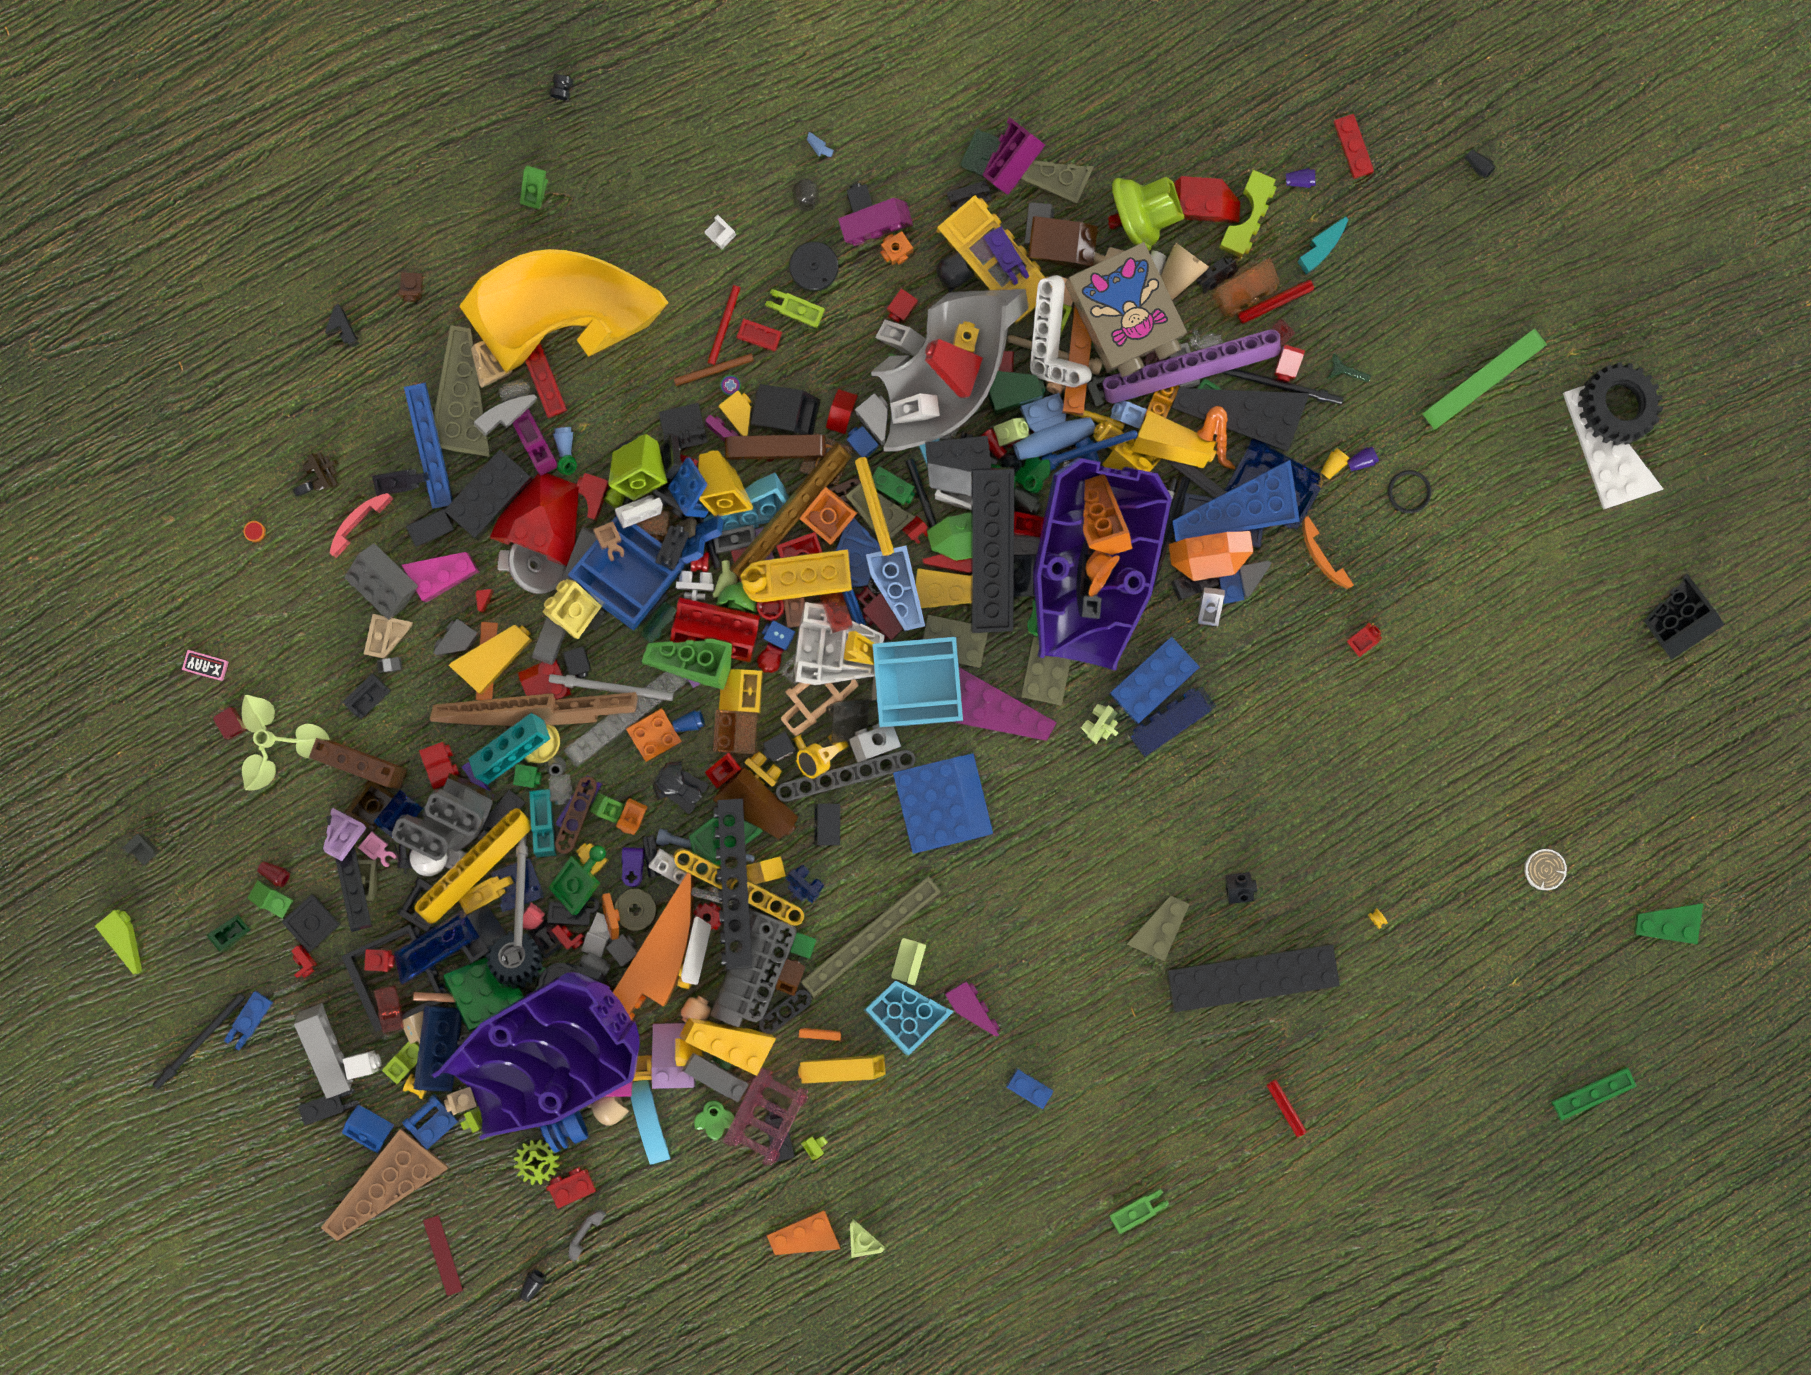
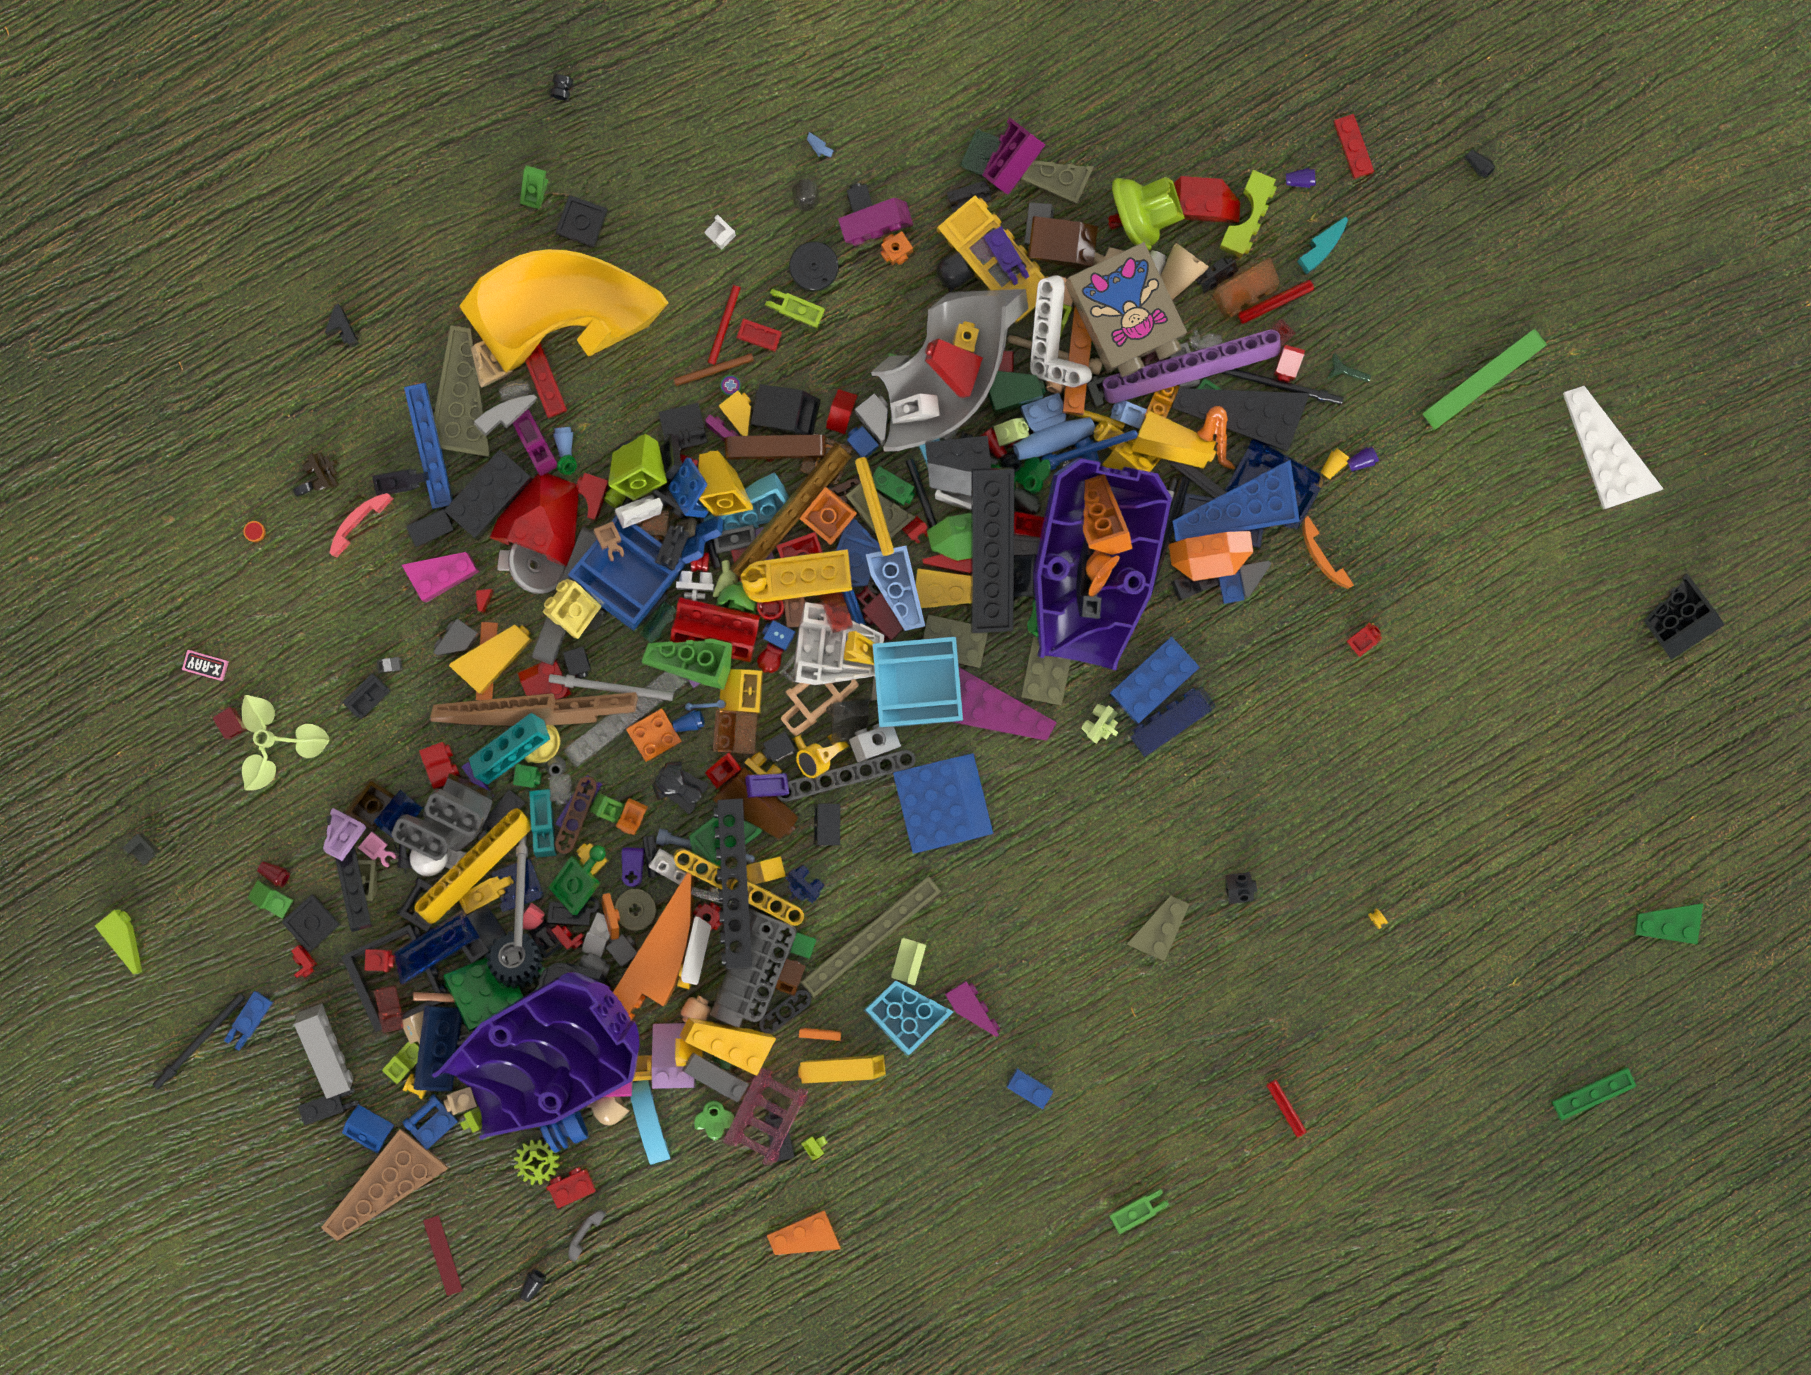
dark green slope [207,914,250,952] -> none
reddish brown window [309,738,408,788] -> none
white brick [343,1050,381,1080] -> none
dark grey brick [344,543,418,620] -> none
tan wing [364,614,413,659] -> none
reddish brown bracket [398,272,423,302] -> none
yellowish green slope [850,1219,884,1258] -> none
white slope [875,320,926,356] -> none
red brick [887,289,918,323] -> none
black brick [1166,944,1340,1012] -> none
light grey slope [1198,587,1225,626] -> none
black tyre [1388,470,1431,513] -> none
dark tan tile [1524,849,1567,890] -> none
black tyre [1578,362,1663,446] -> none
none -> black tile [555,195,608,248]
none -> medium blue hinge [685,700,726,711]
none -> dark purple tile [745,773,789,797]

